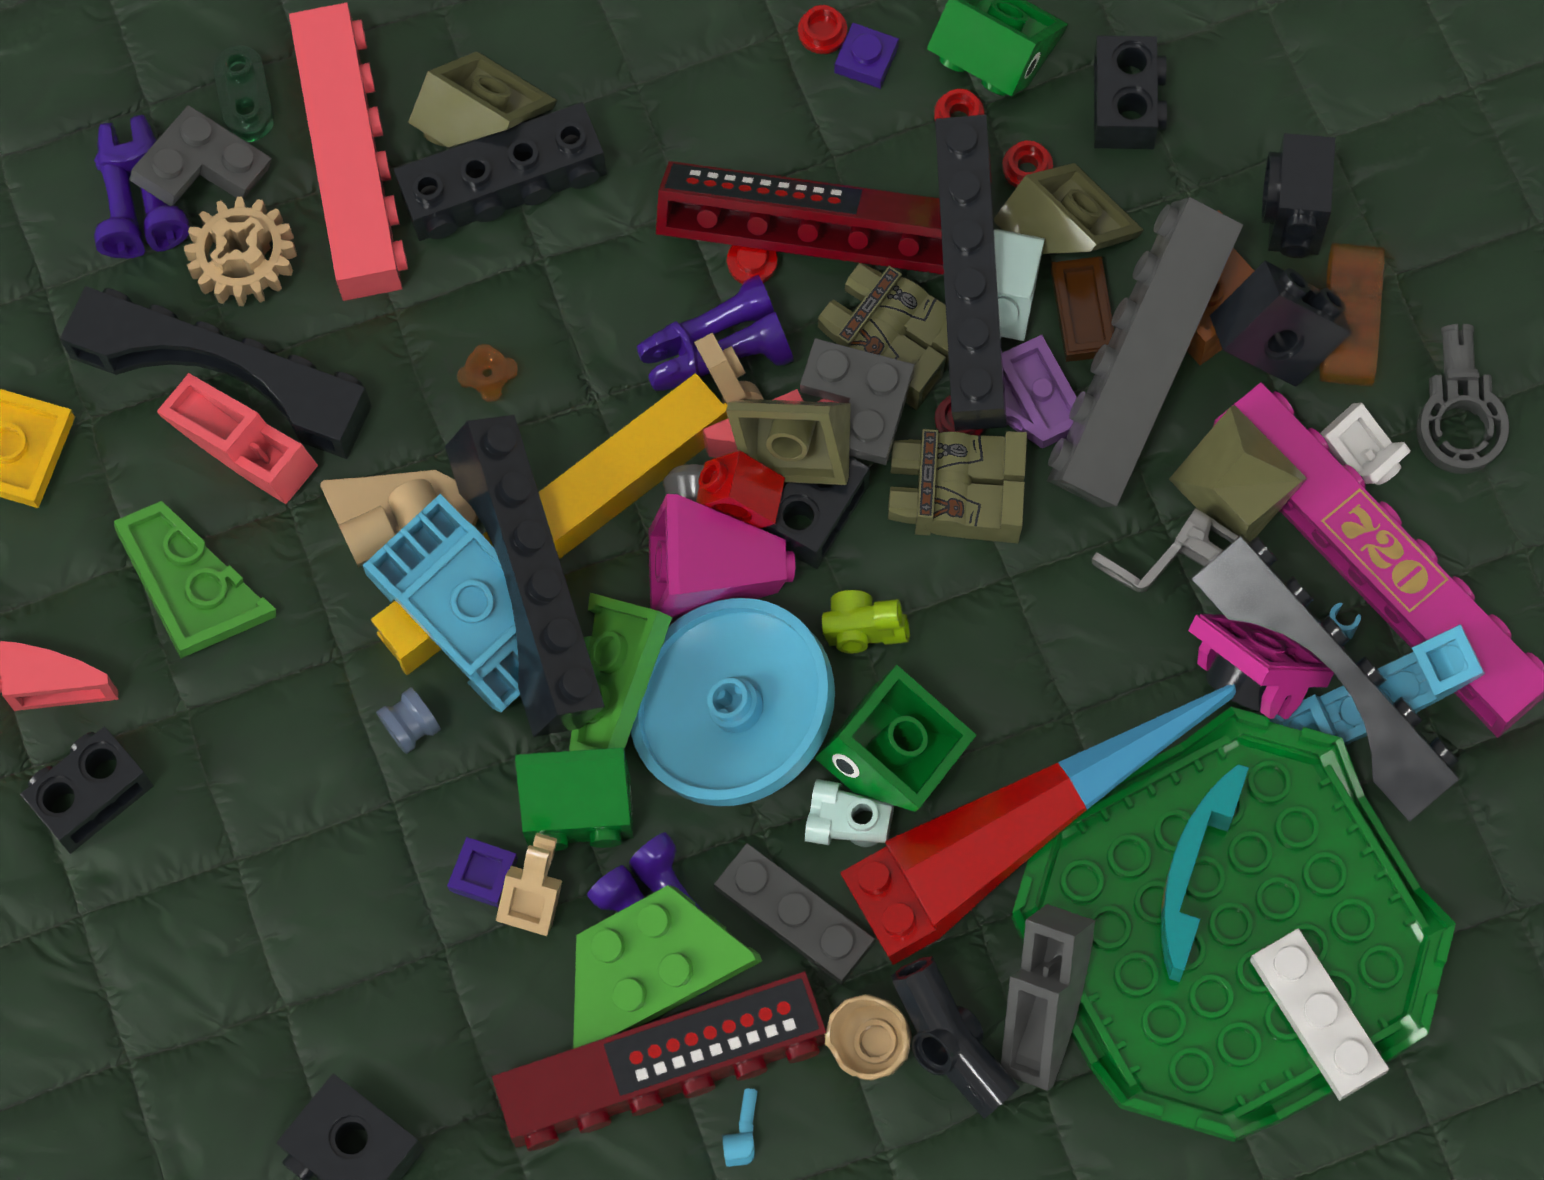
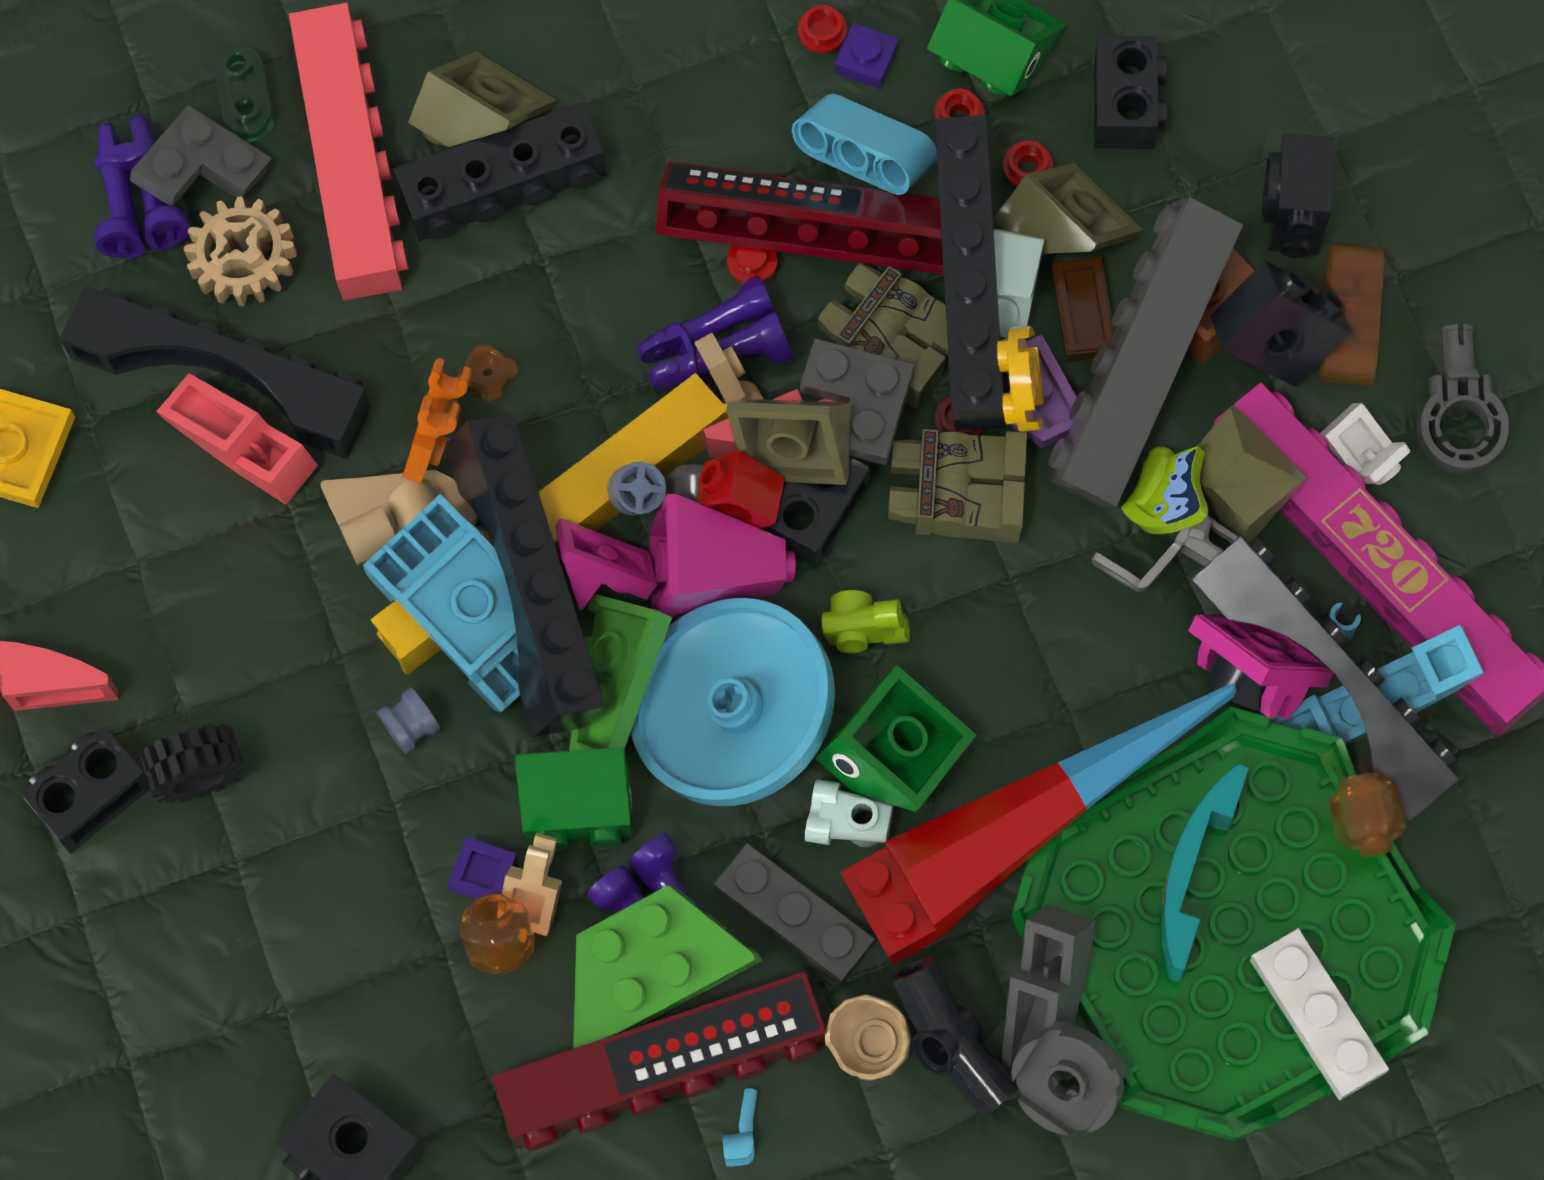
bright green wing [114,501,276,659] -> none
none -> black tyre [140,724,246,803]
none -> orange plate [402,358,472,483]
none -> clear orange head [460,893,535,974]
none -> dark pink slope [555,518,657,611]
none -> sand blue wheel [607,462,666,516]
none -> medium azure beam [792,94,938,195]
none -> yellow plate [997,326,1044,432]
none -> dark grey plate [1011,1021,1126,1135]
none -> lime arm [1121,446,1208,534]
none -> clear orange head [1328,773,1407,857]

